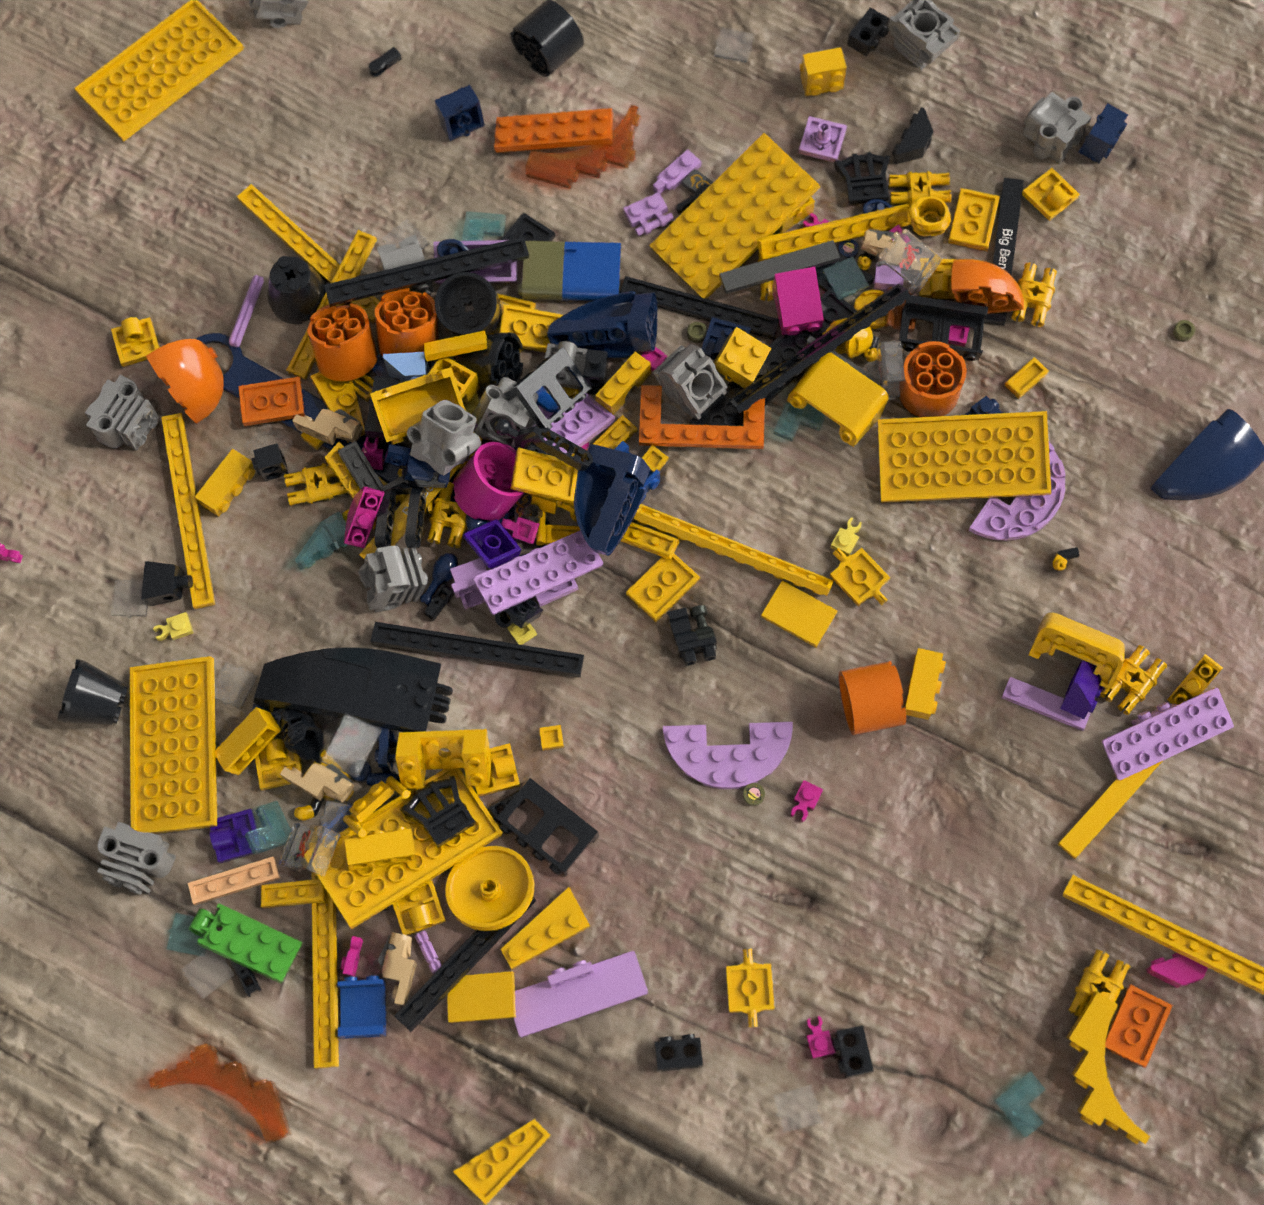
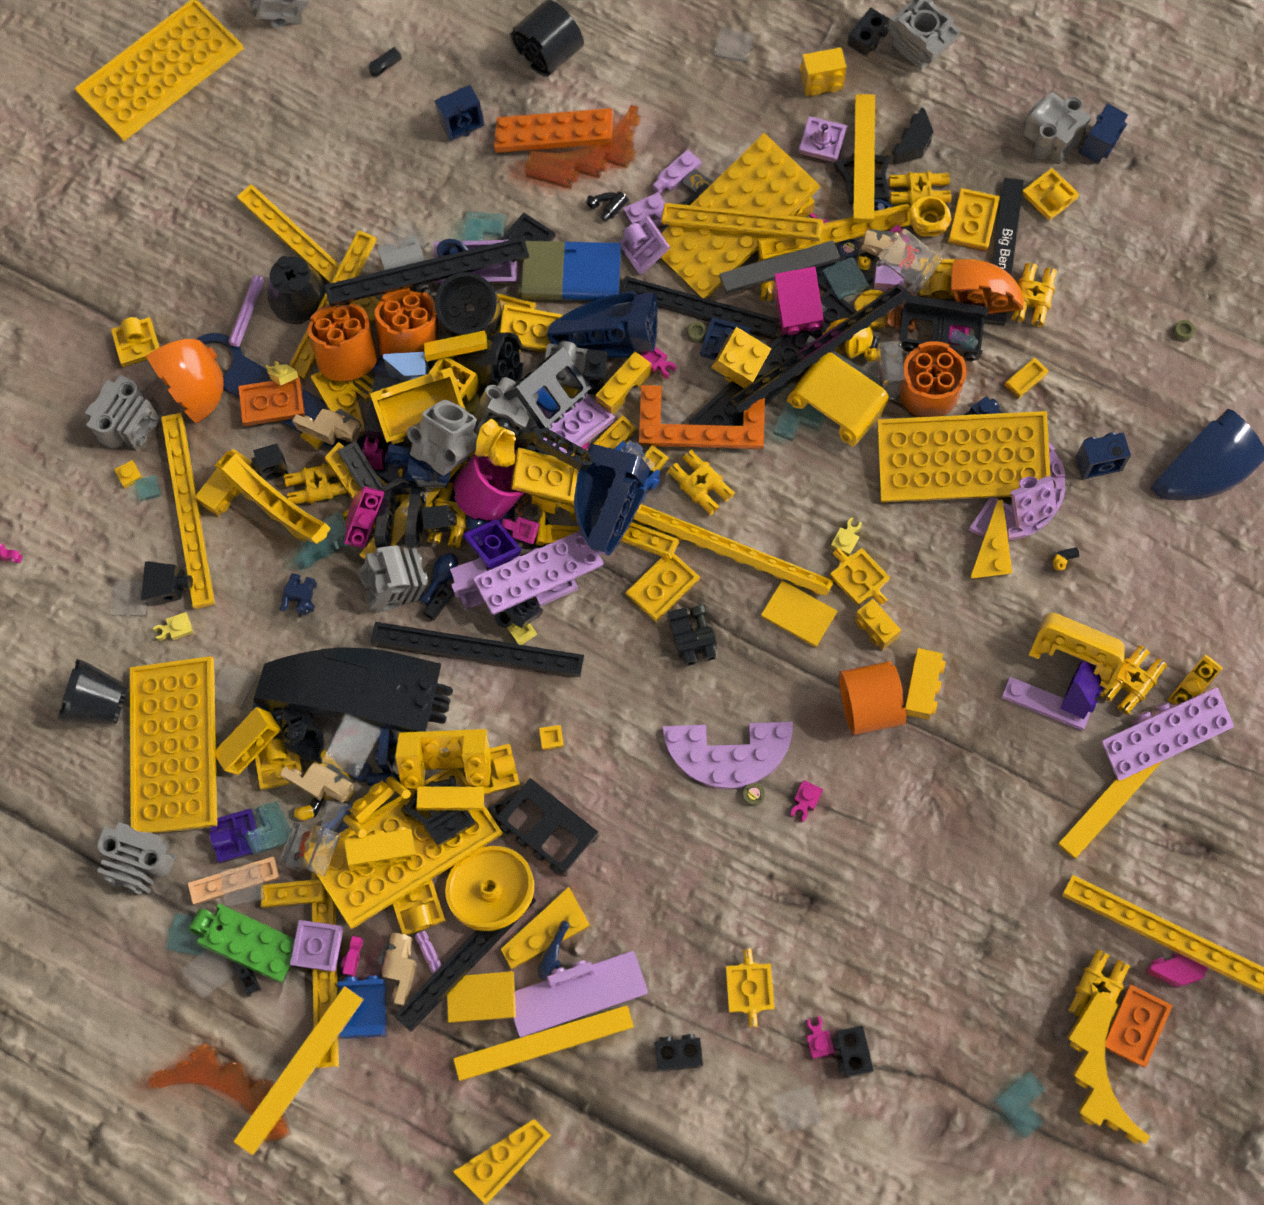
light grey piece [653,344,728,420] -> none
none -> yellow plate [114,460,143,489]
none -> clear light blue tile [136,475,162,502]
none -> yellow arch [214,451,331,544]
none -> clear piece [221,863,265,907]
none -> yellow tile [233,986,363,1155]
none -> light yellow plate [266,361,298,385]
none -> dark blue animal [279,573,317,617]
none -> lavender plate [290,920,344,972]
none -> yellow tile [417,787,484,810]
none -> black brick [422,505,457,534]
none -> yellow tile [453,1005,634,1081]
none -> yellow piece [475,419,516,467]
none -> dark blue piece [537,920,570,980]
none -> black plant [586,191,628,222]
none -> lavender plate [619,216,671,274]
none -> clear plate [620,441,655,471]
none -> yellow tile [661,203,823,241]
none -> yellow pin [668,450,735,516]
none -> yellow tile [853,94,875,223]
none -> yellow brick [855,599,901,651]
none -> clear light blue pin [950,329,978,349]
none -> yellow wing [970,500,1012,579]
none -> lavender plate [1011,476,1057,529]
none -> dark blue brick [1075,432,1131,480]

